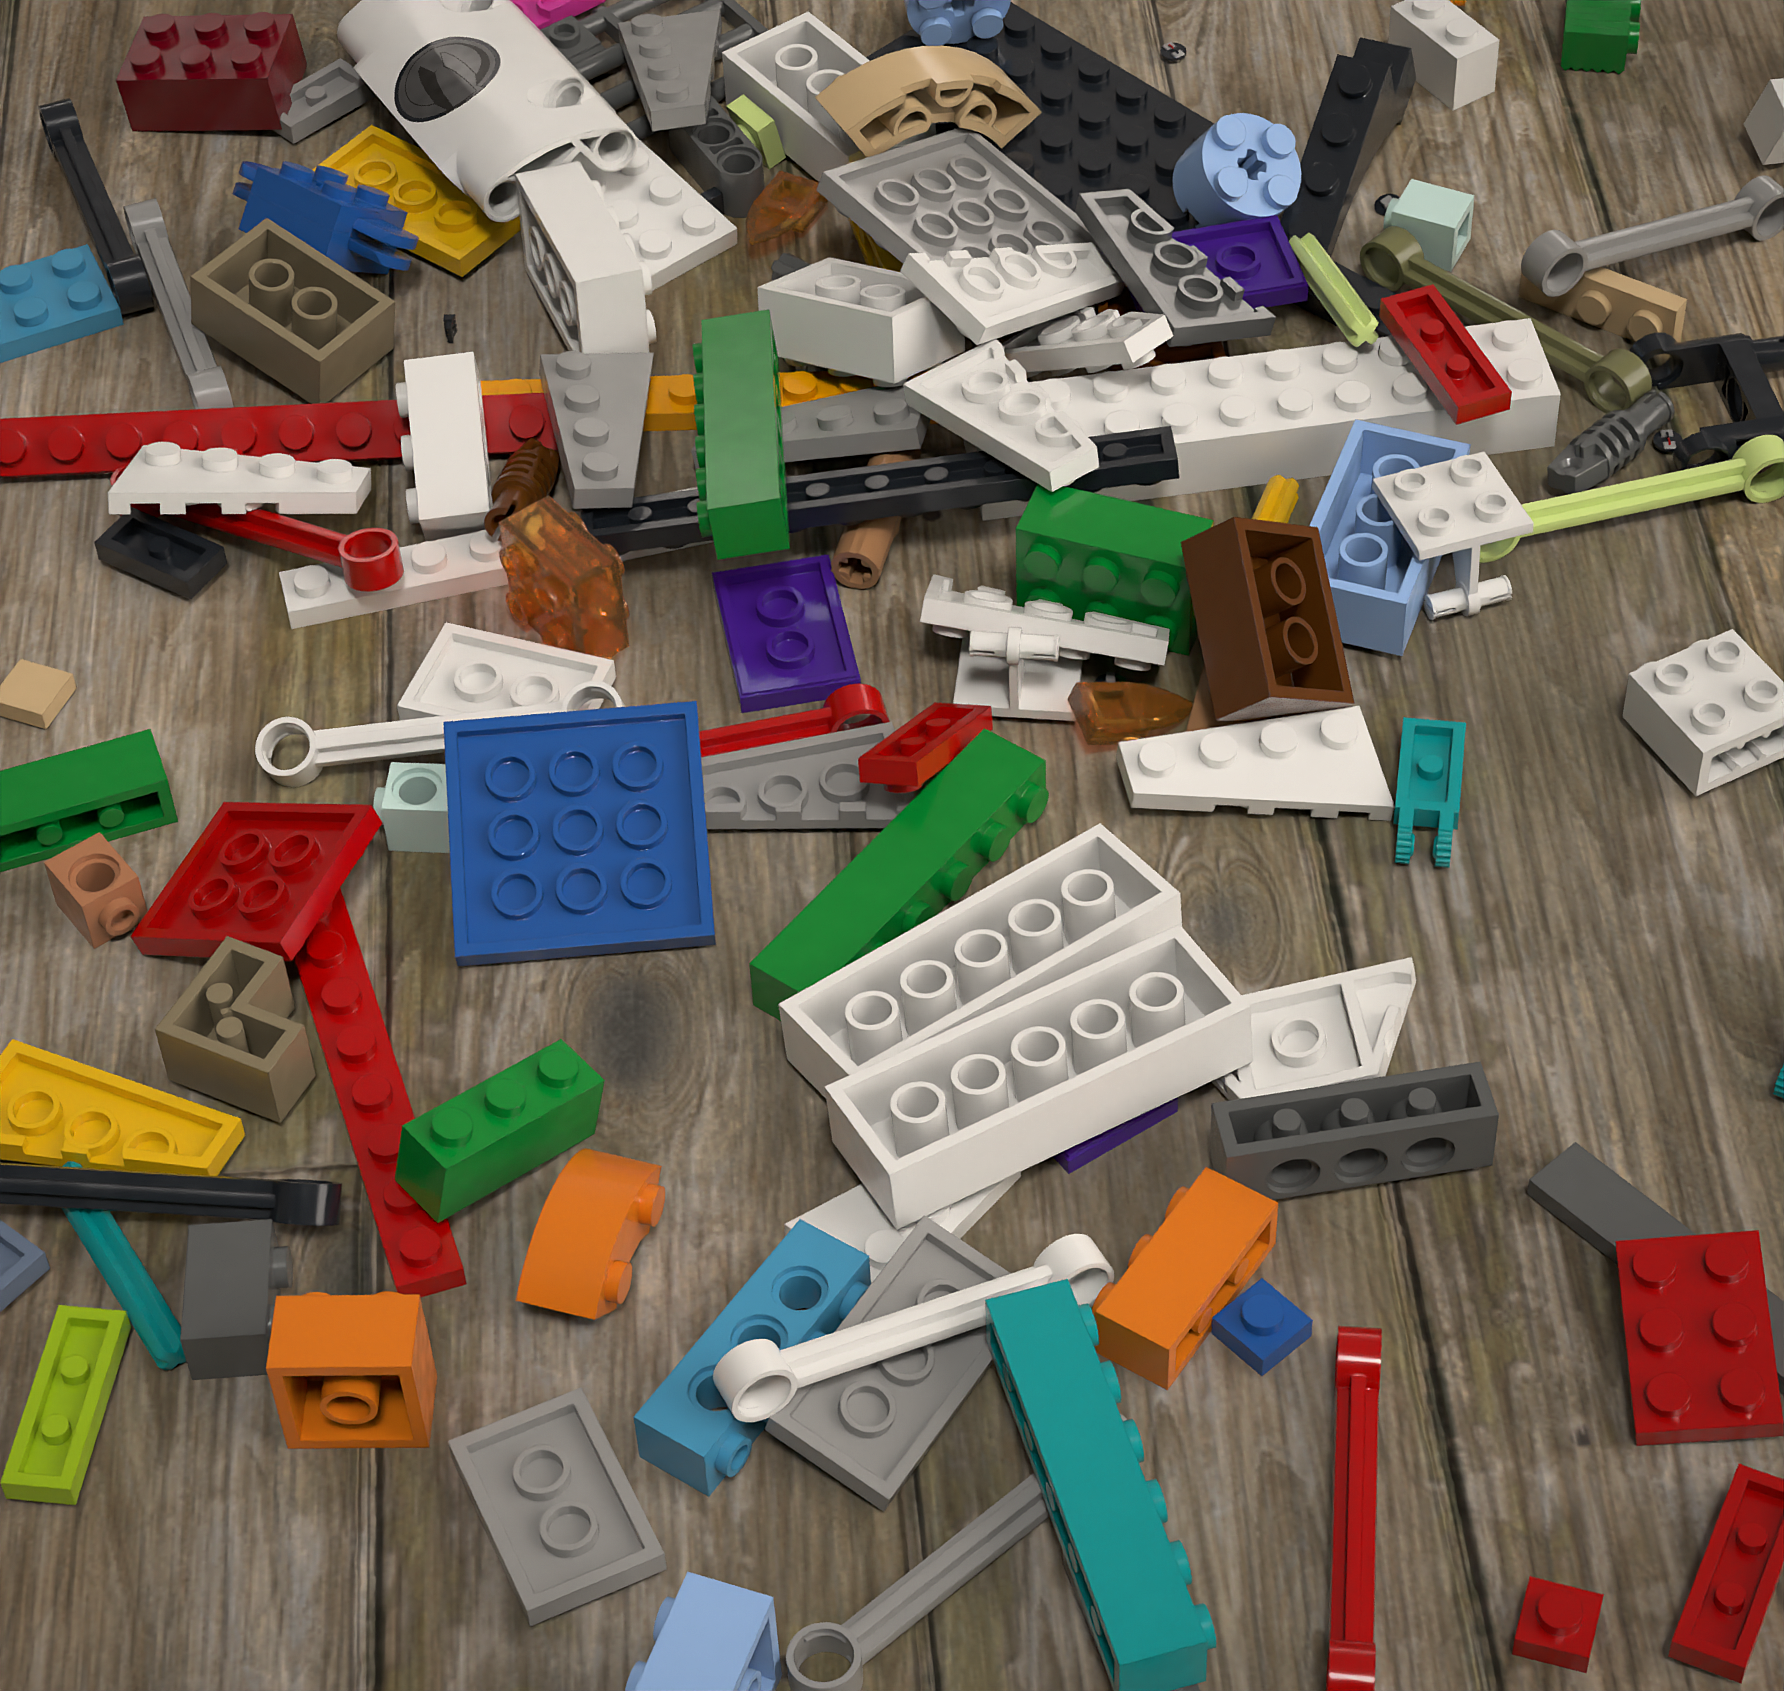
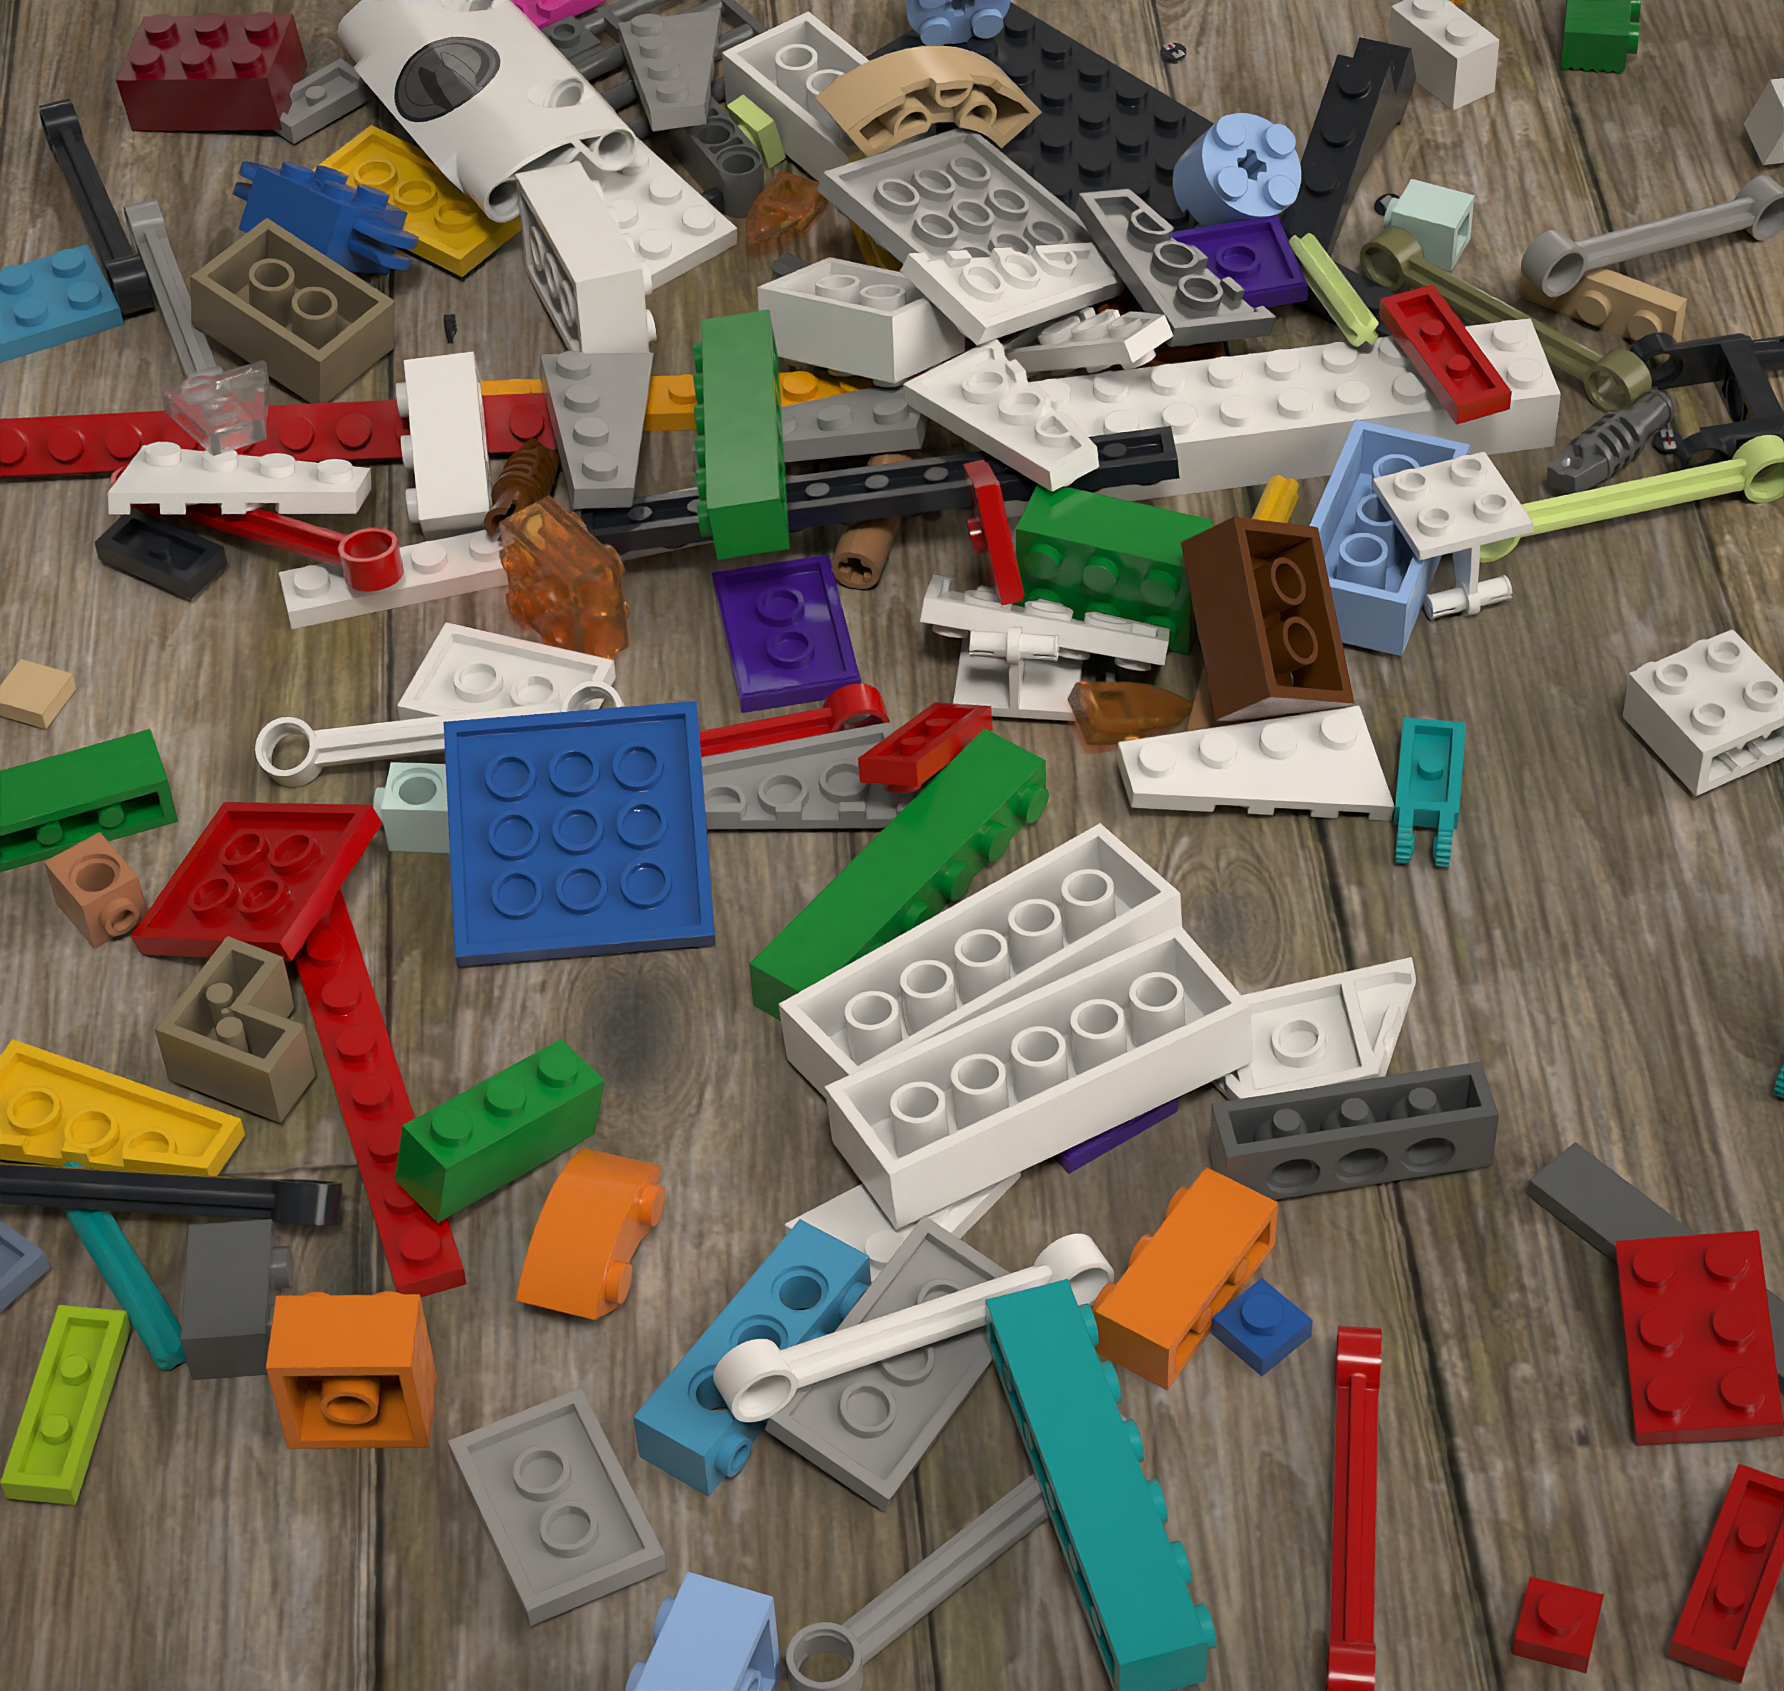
none -> clear wing [162,360,270,456]
none -> red plate [963,459,1025,606]

